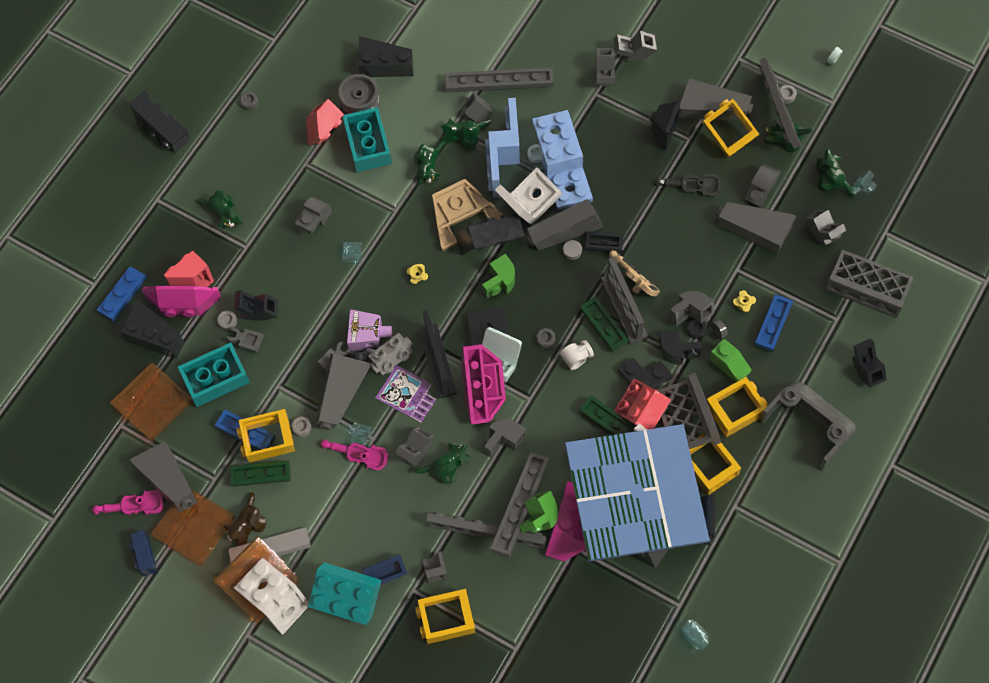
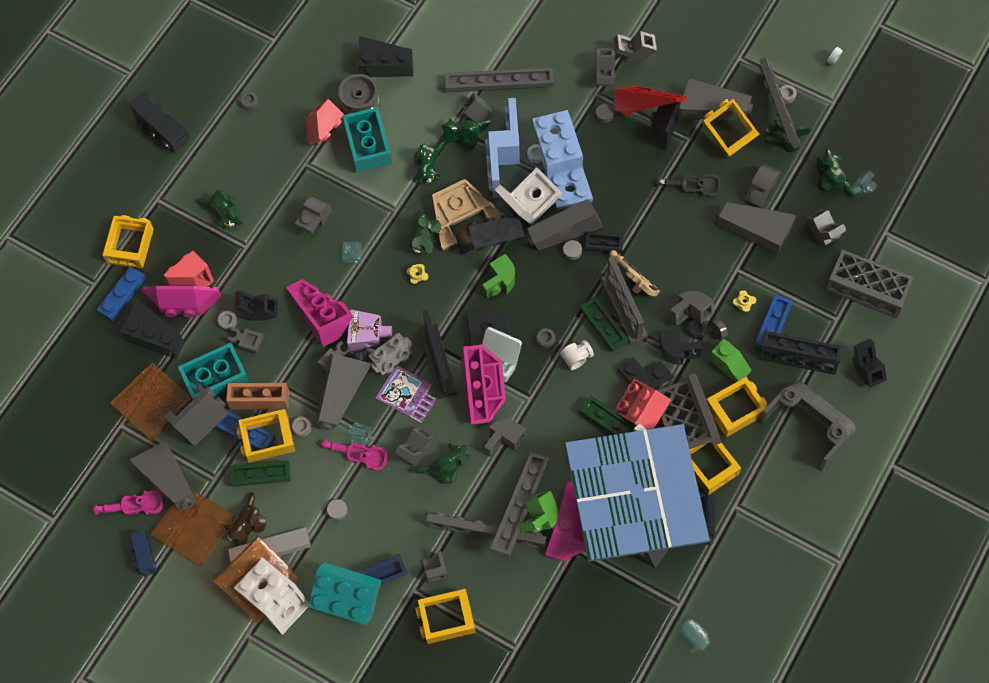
none -> yellow window [103,215,154,269]
none -> dark grey panel [165,384,229,446]
none -> nougat brick [227,383,289,410]
none -> dark pink wedge [286,279,353,347]
none -> light grey tile [327,499,348,521]
none -> dark green animal [408,211,441,254]
none -> dark grey tile [596,104,614,123]
none -> red wedge [614,86,687,115]
none -> black fence [759,330,842,375]

